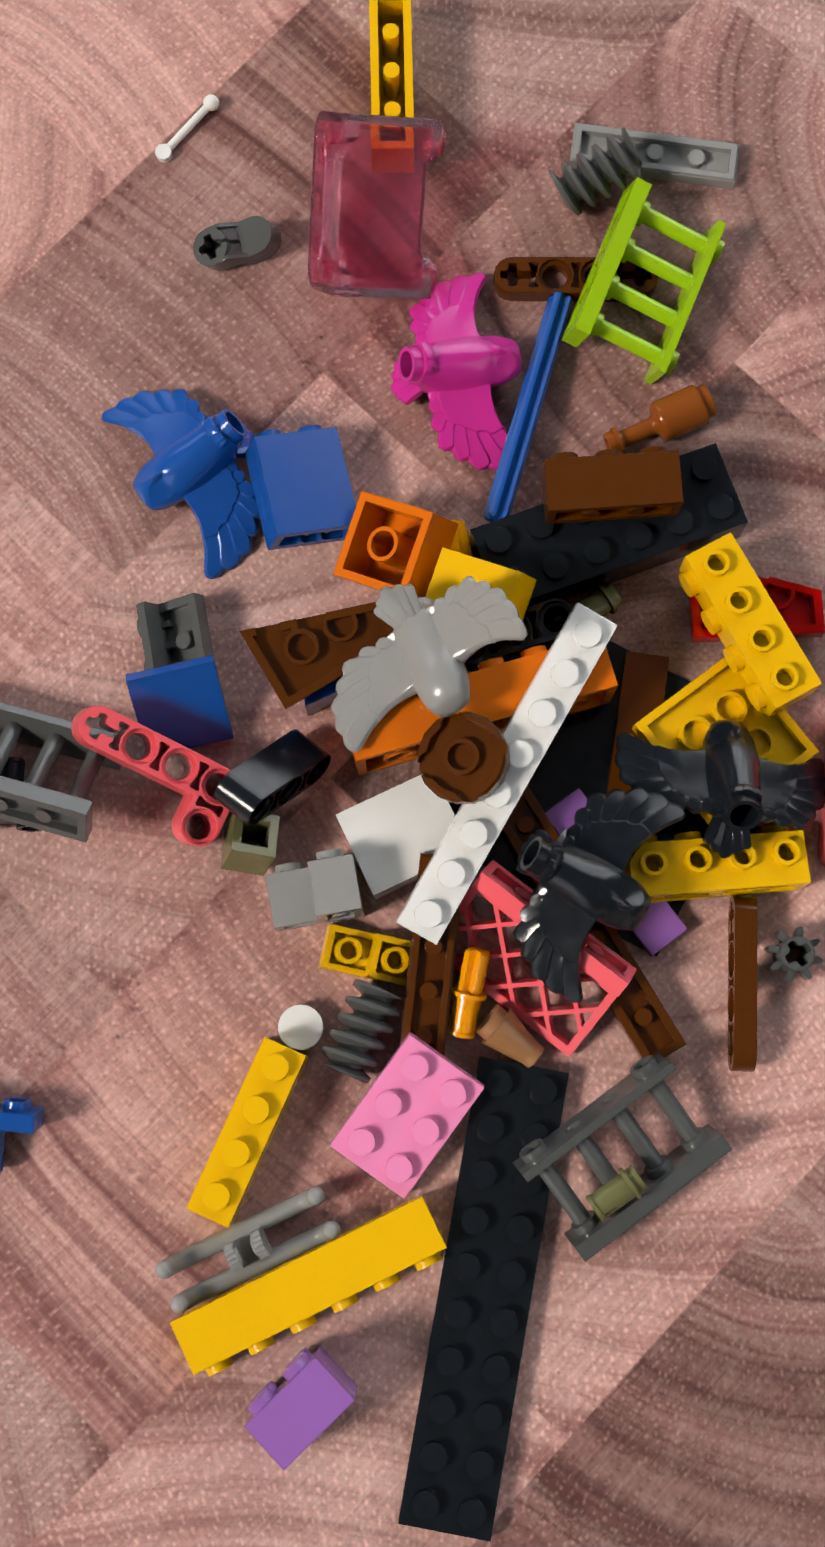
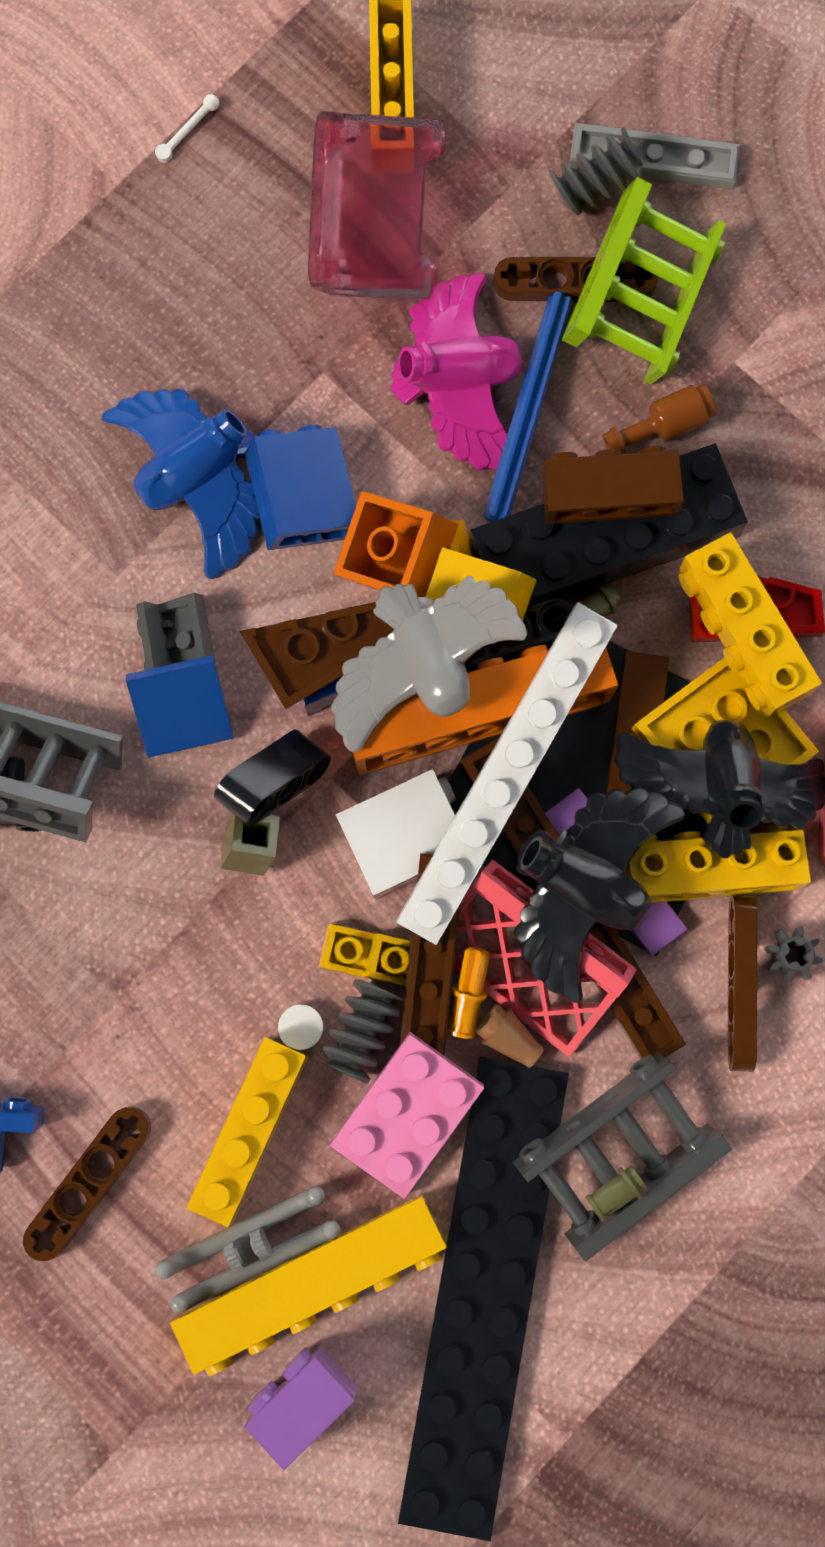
coral beam [71,705,231,847] -> none
dark grey piece [193,216,282,271] -> none
light grey brick [265,849,364,932] -> none
reddish brown tile [418,711,510,804] -> none
none -> reddish brown beam [23,1107,151,1262]

